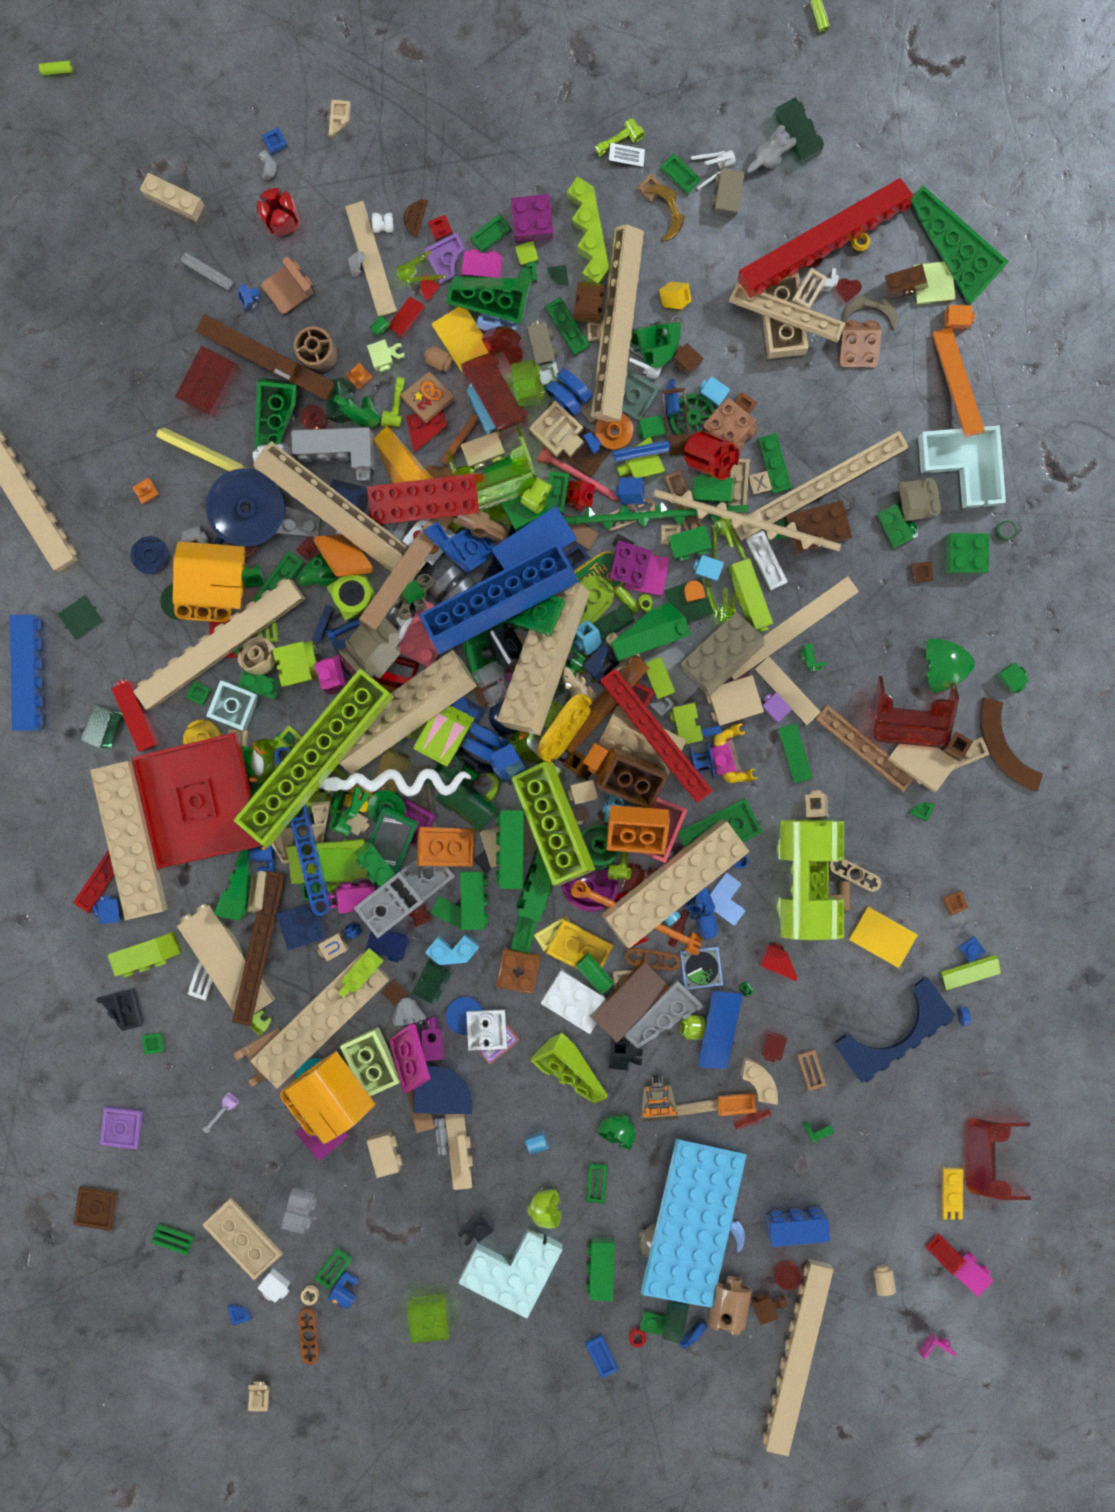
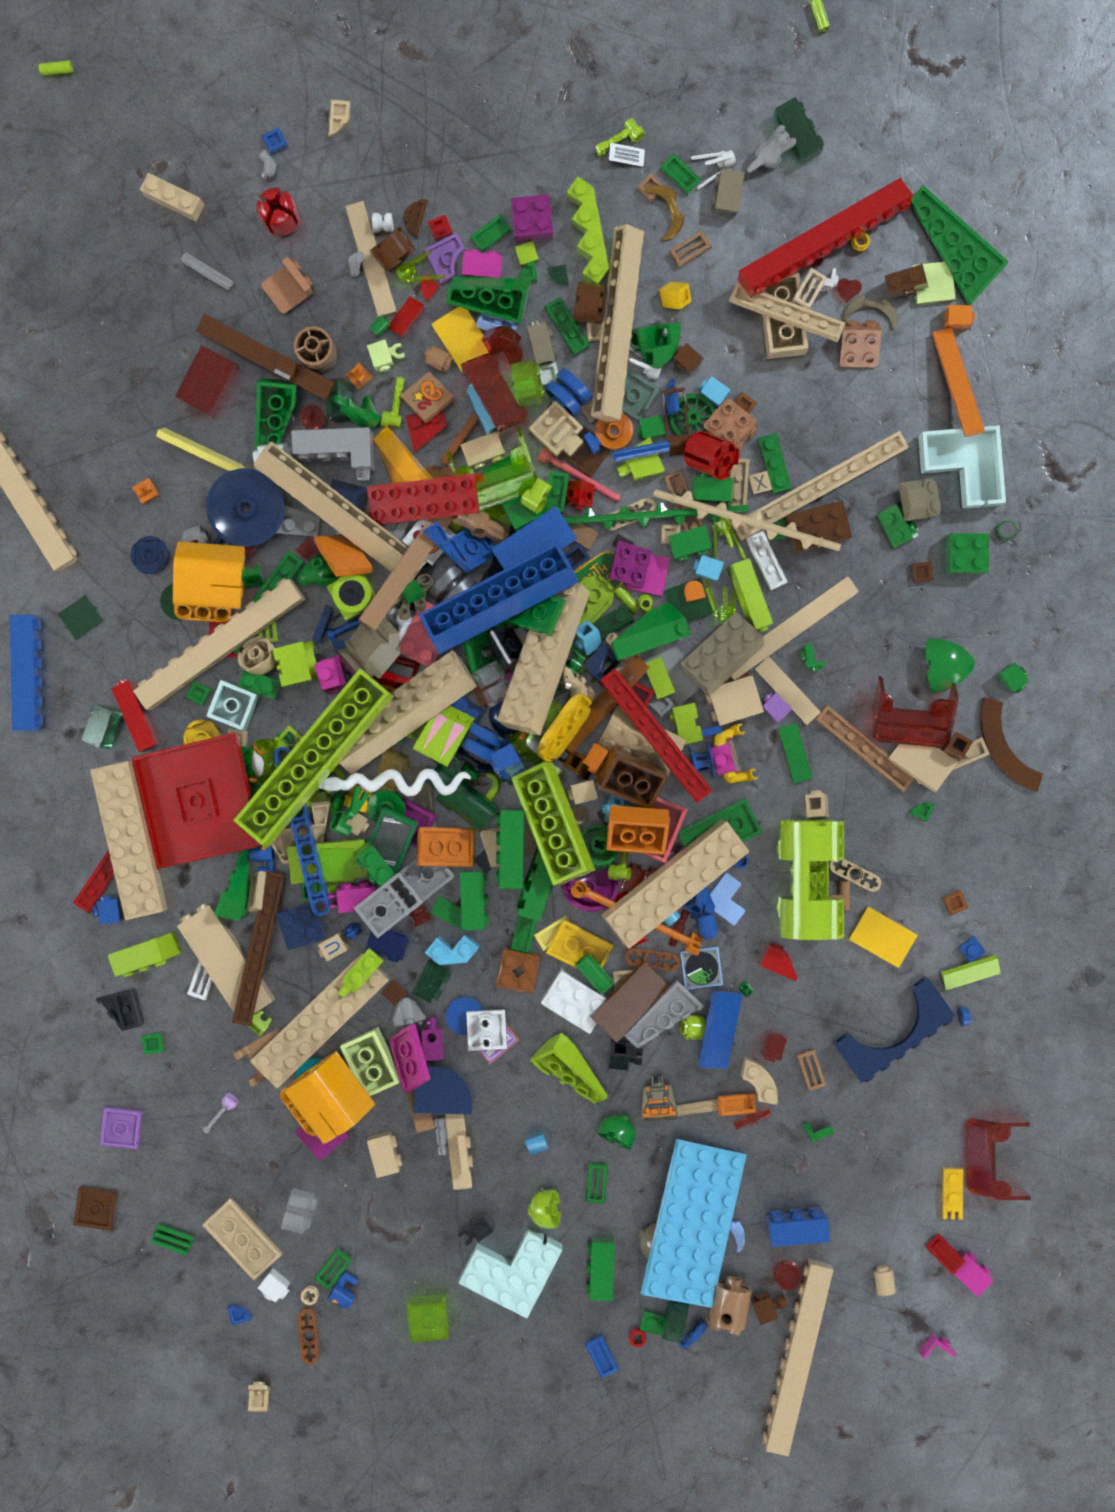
blue tile [237,284,260,311] -> none
blue brick [616,477,645,505] -> none
none -> reddish brown brick [369,227,416,272]
none -> medium nougat tile [669,230,712,268]

